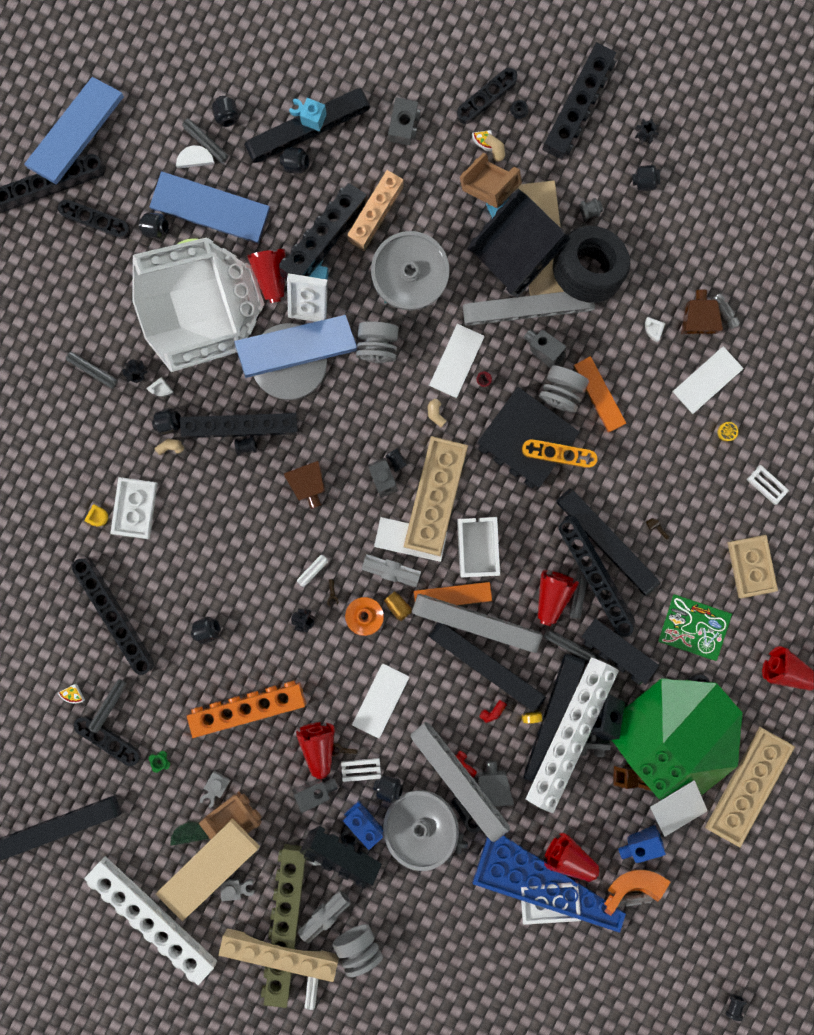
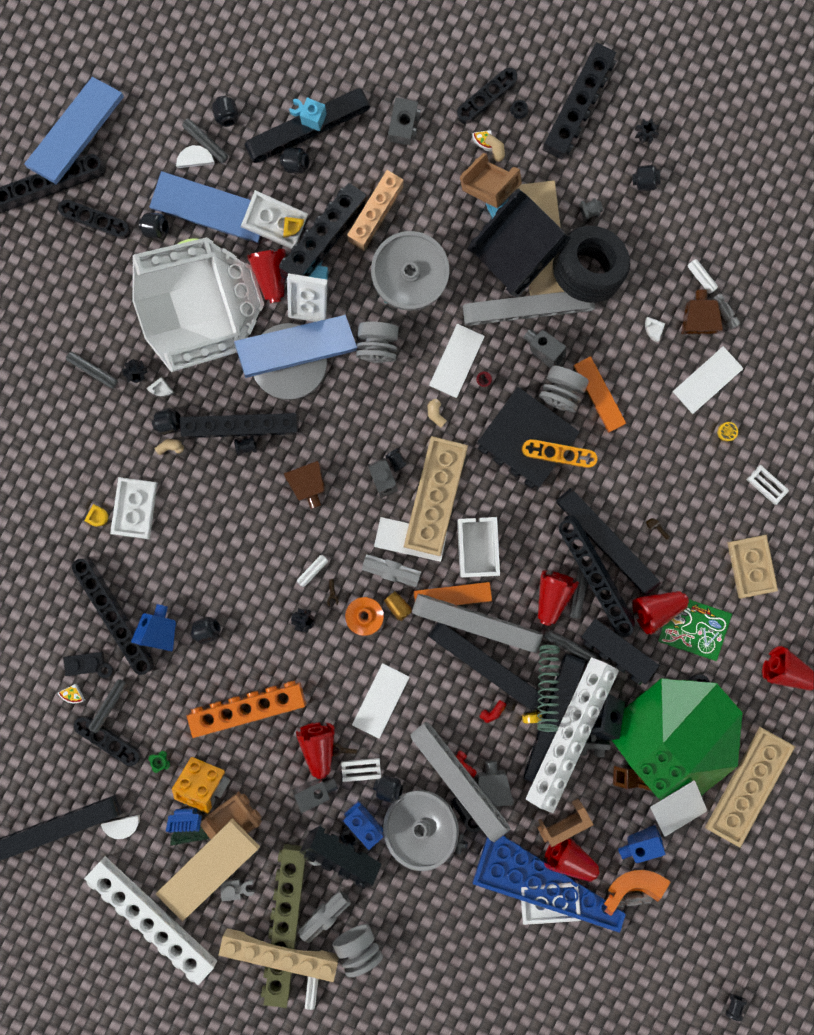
none -> black hinge [63,652,113,678]
none -> white tile [101,815,140,839]
none -> blue torso [131,604,176,651]
none -> blue piece [166,808,202,833]
none -> light orange bracket [172,757,225,814]
none -> white tile [241,190,308,249]
none -> yellow tile [283,217,304,238]
none -> sand green piece [537,645,560,732]
none -> medium nougat panel [537,799,593,847]
none -> red cone [632,591,689,634]
none -> white axle [688,259,718,294]

